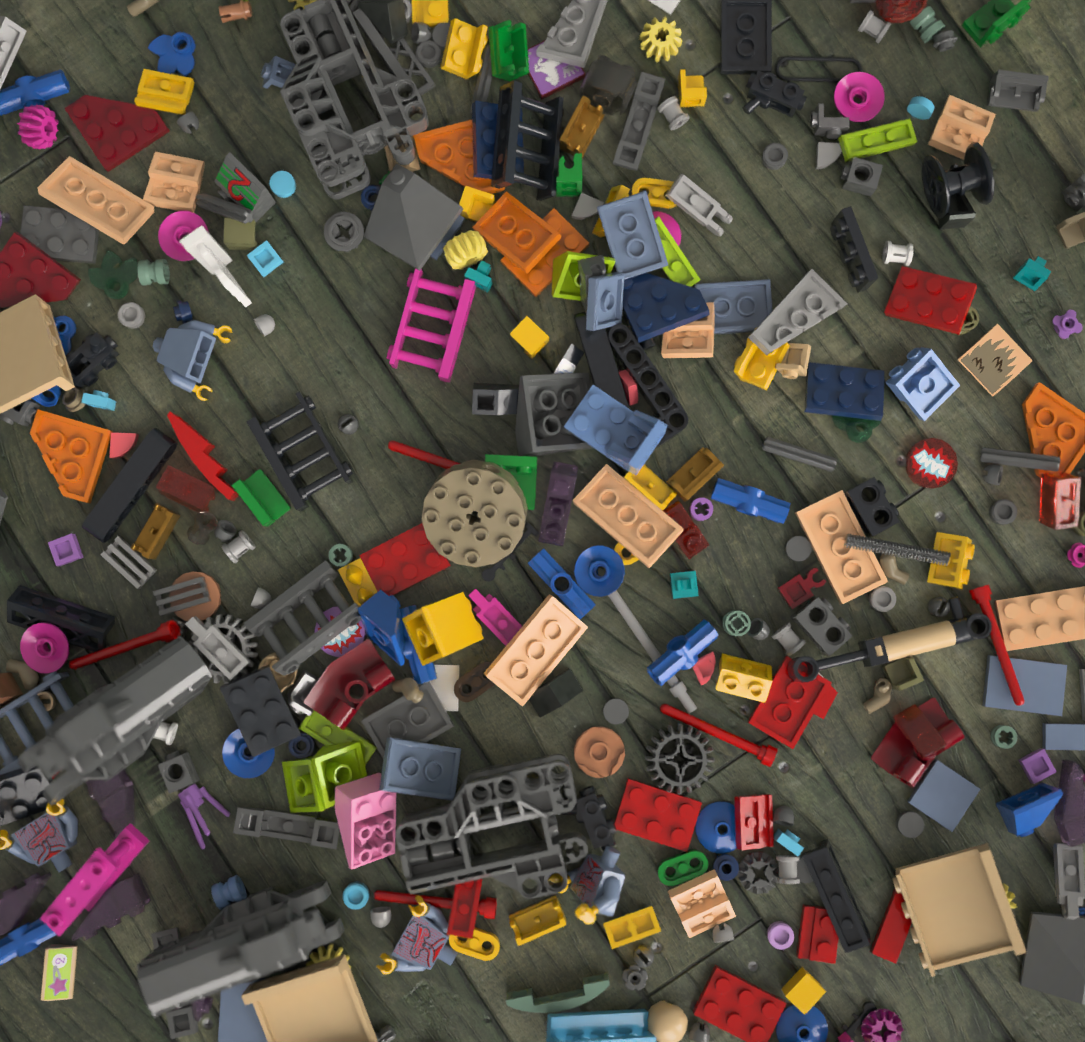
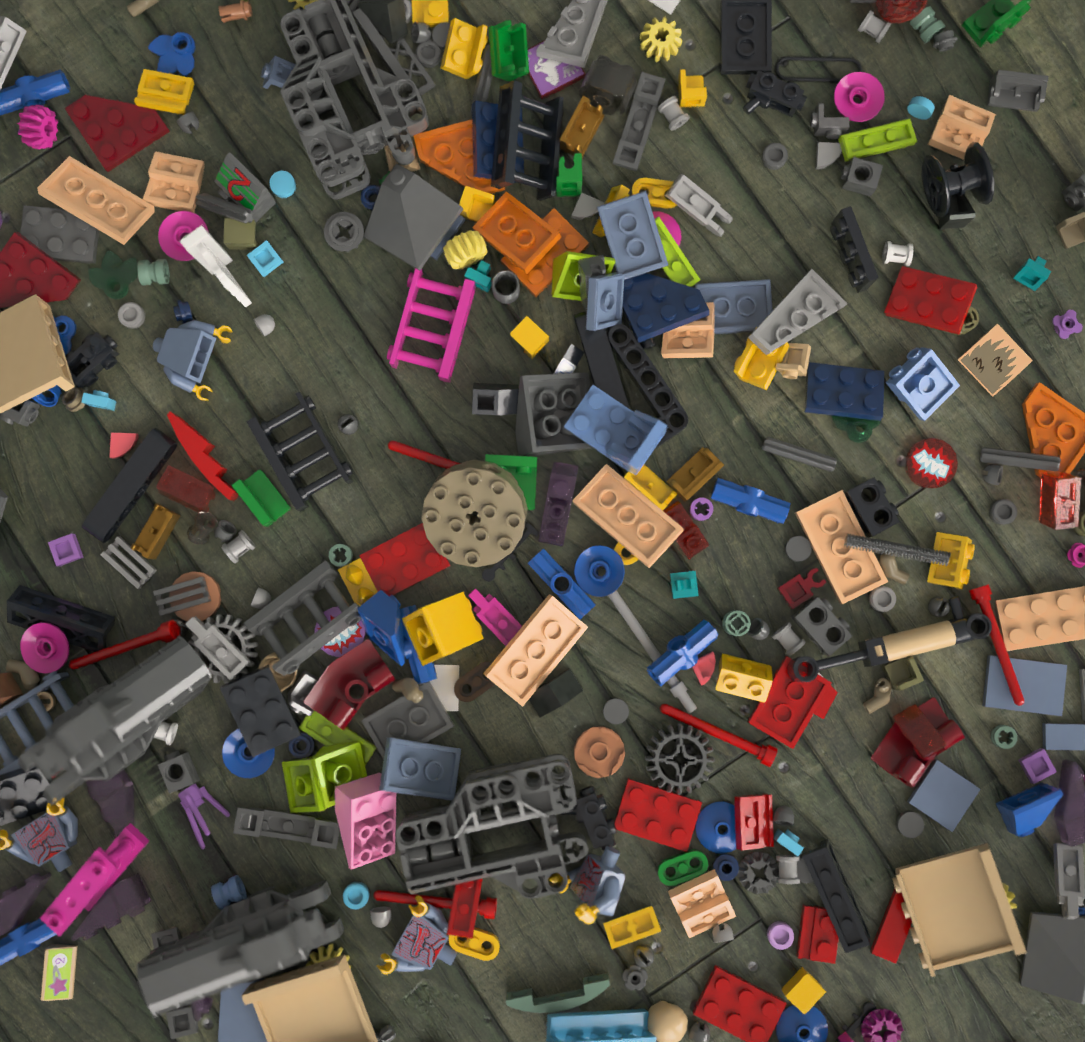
orange plate [30,409,113,504] -> none
yellow hinge [509,895,566,946] -> none
coral tile [618,370,638,406] -> none
none -> dark grey piece [492,270,520,304]

